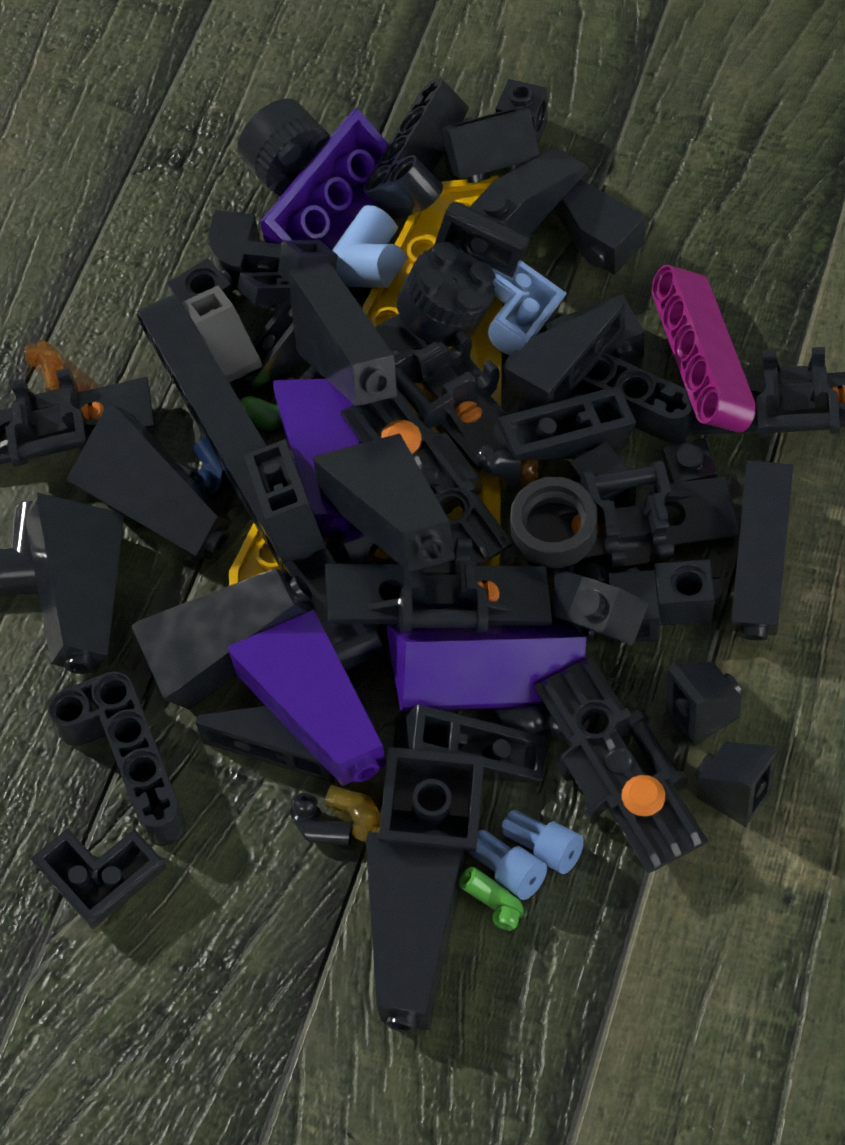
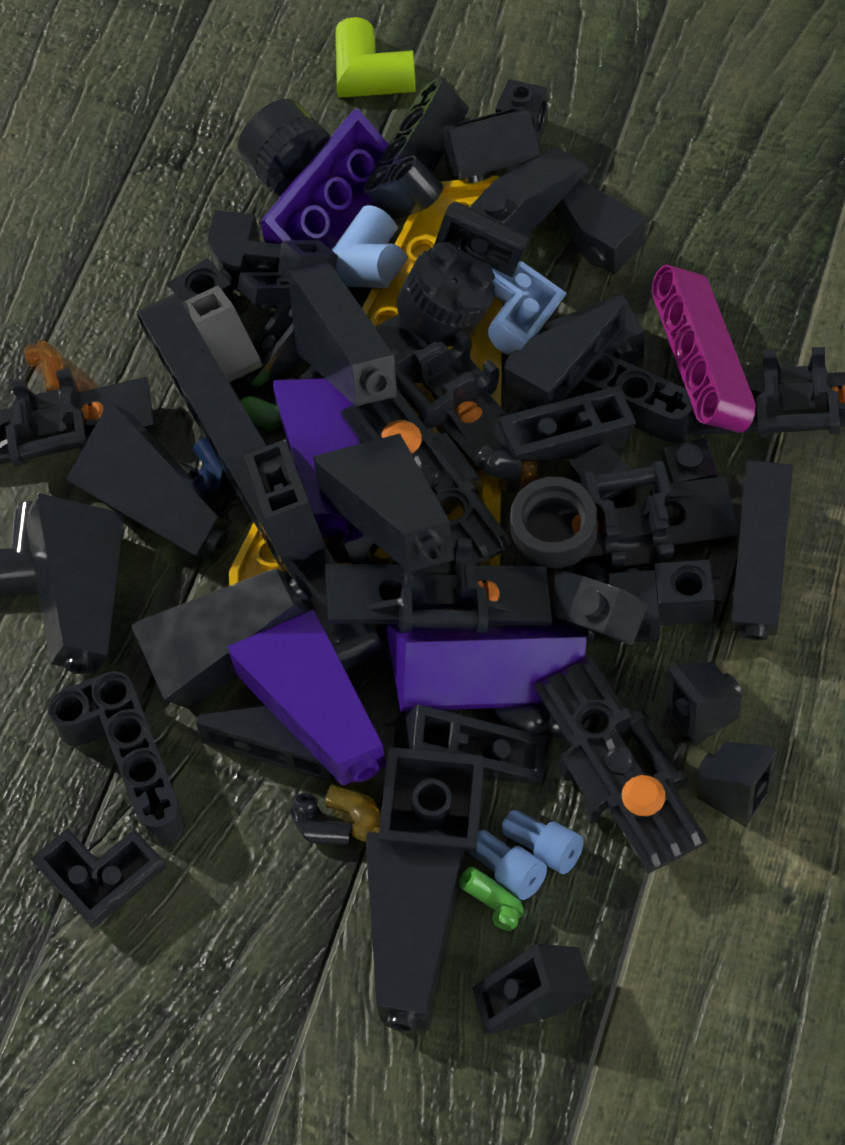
none -> lime brick [335,17,416,98]
none -> black slope [472,944,593,1034]

